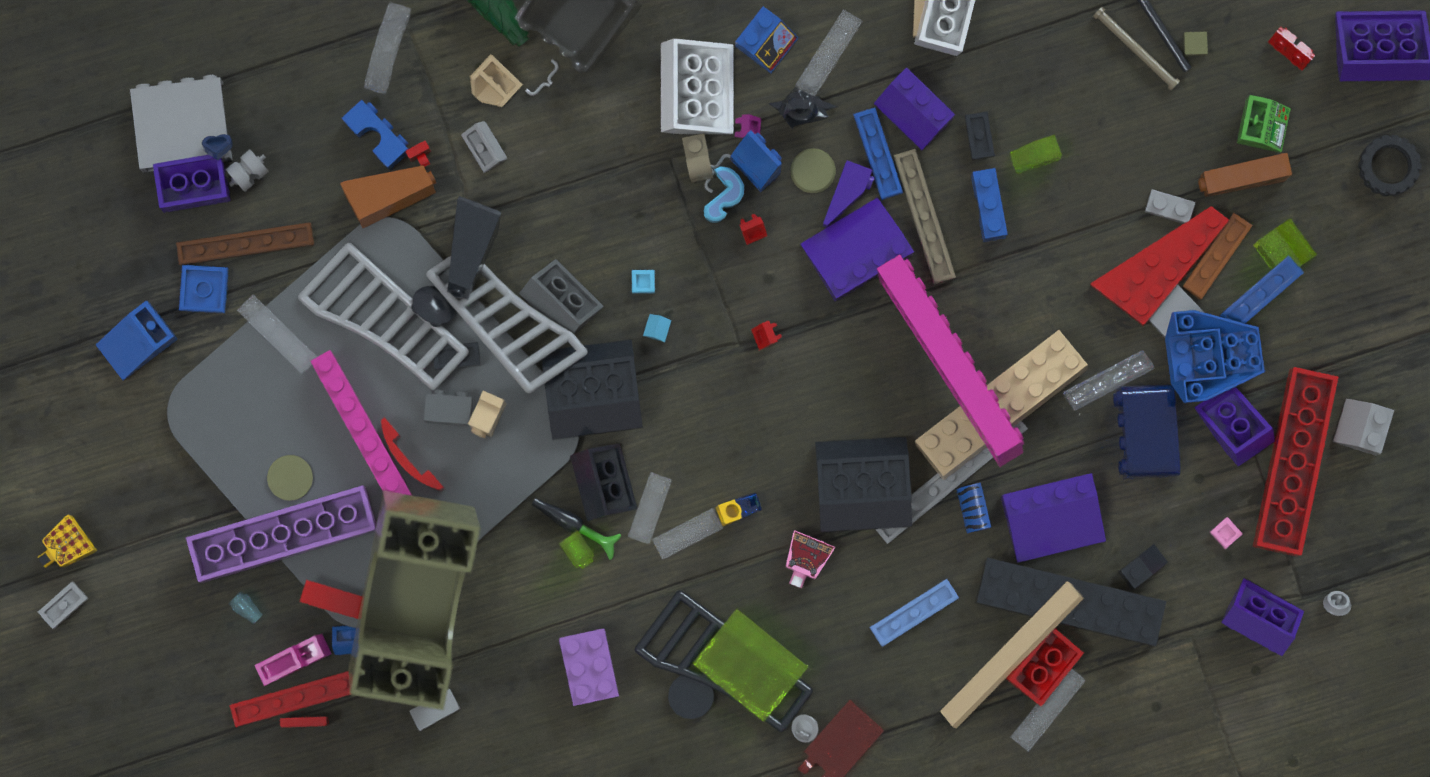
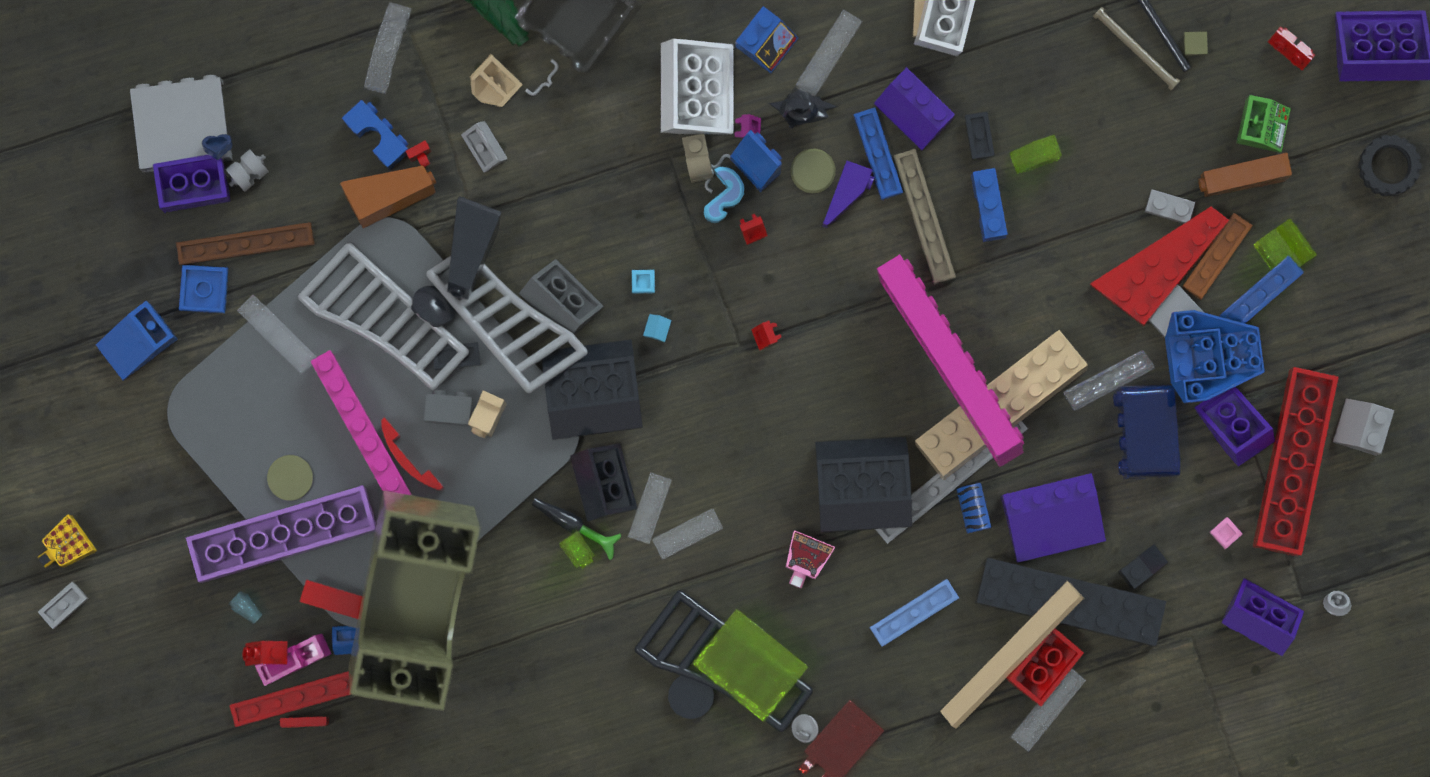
light grey slope [410,689,461,731] -> none
medium lavender brick [559,628,619,706] -> none
leg [715,493,762,526] -> none
dark purple slope [800,198,914,302] -> none
none -> red bracket [242,641,287,666]

